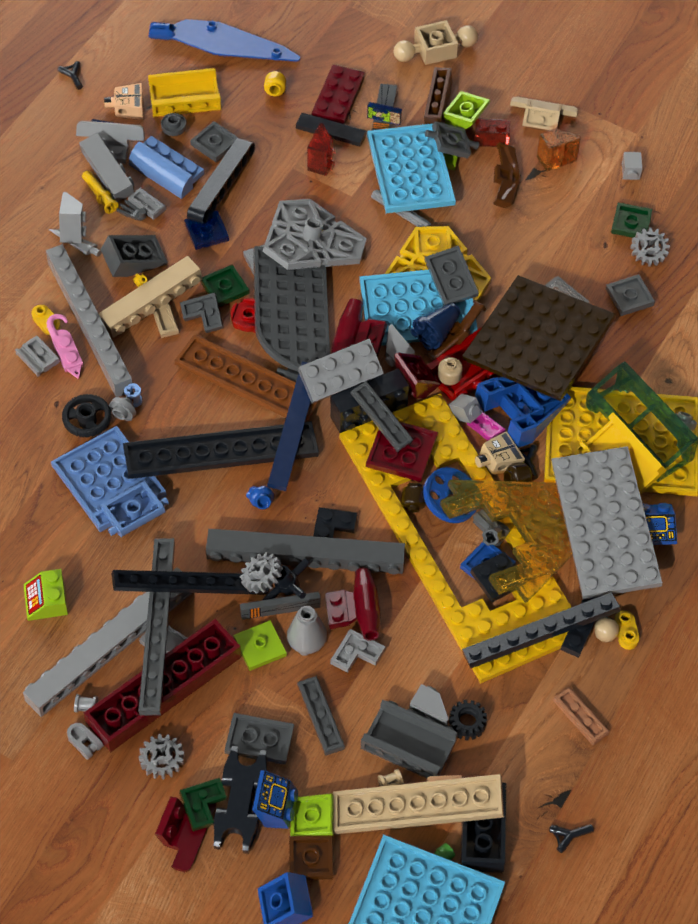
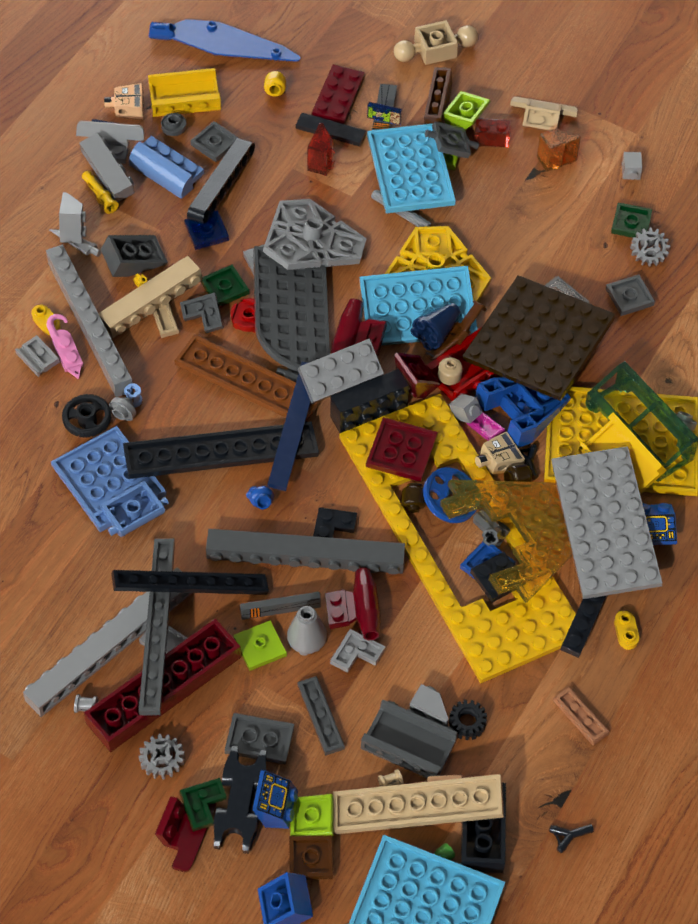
lime slope [24,569,68,621] -> none
black piece [57,61,83,90] -> none
light grey plate [67,723,104,760] -> none
dark grey piece [117,200,146,221] -> none
light grey plate [128,188,166,220] -> none
light grey gear [240,552,283,594] -> none
black bar [262,558,311,600] -> none
dark grey tile [351,381,414,452] -> none
light grey slope [385,324,415,368] -> none
dark grey plate [424,246,479,306] -> none
black plate [462,592,620,669] -> none
reddish brown plate [493,142,521,208] -> none
tan piece [595,617,619,642] -> none

